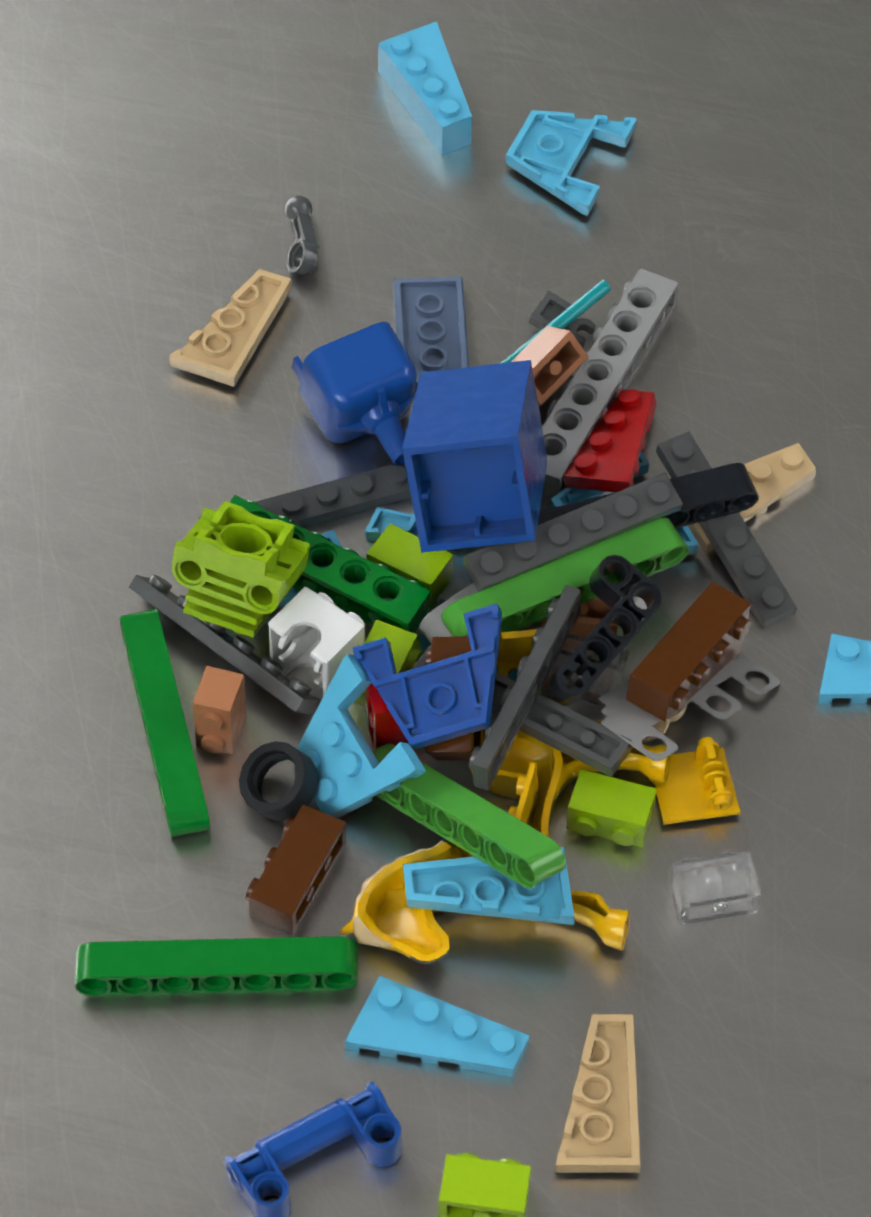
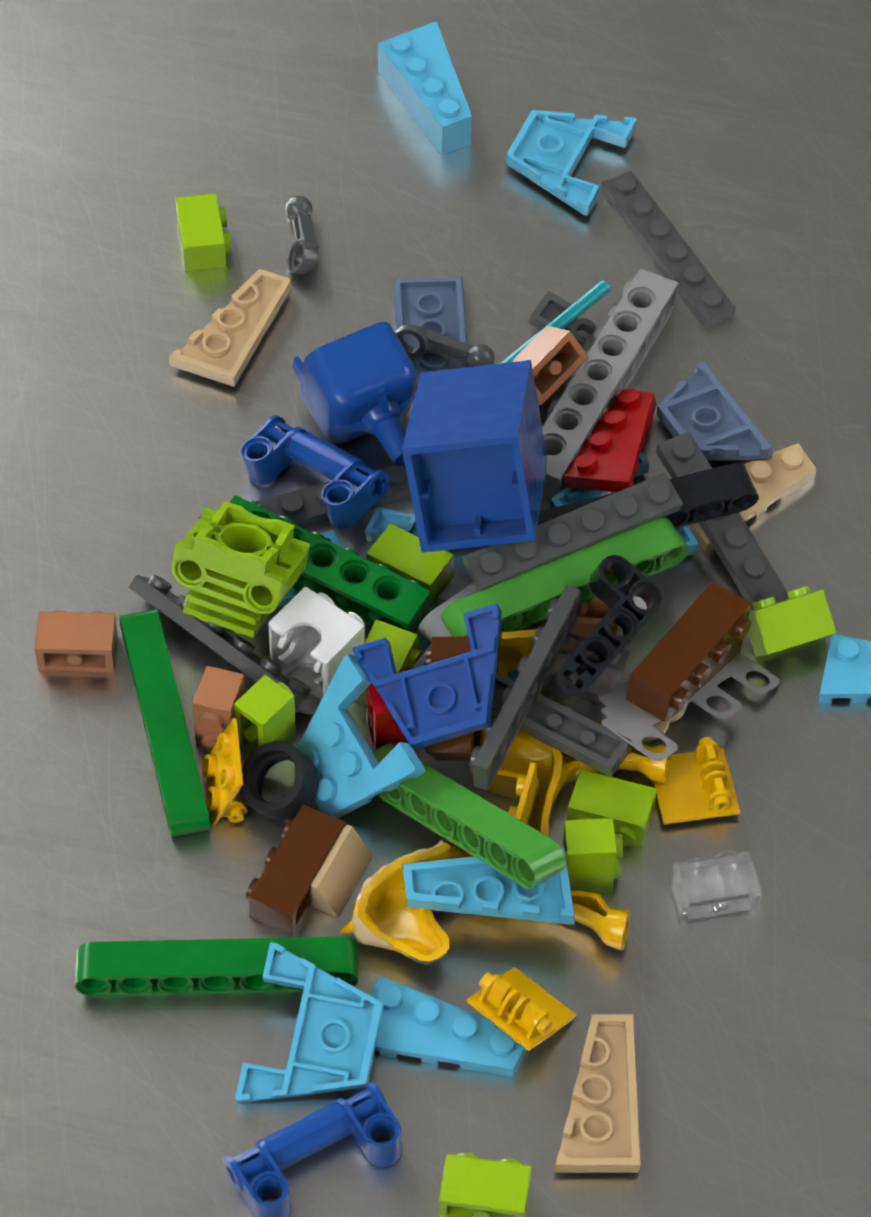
none -> nougat brick [35,610,118,672]
none -> lime brick [175,193,232,272]
none -> yellow hinge [202,718,248,827]
none -> lime brick [233,675,296,756]
none -> medium azure wing [235,942,384,1103]
none -> blue piece [240,415,390,529]
none -> tan slope [310,824,372,917]
none -> dark grey piece [395,324,495,367]
none -> yellow hinge [466,967,577,1051]
none -> lime brick [562,818,623,895]
none -> dark grey plate [601,171,736,329]
none -> sand blue wing [657,361,773,460]
none -> lime brick [748,585,836,657]

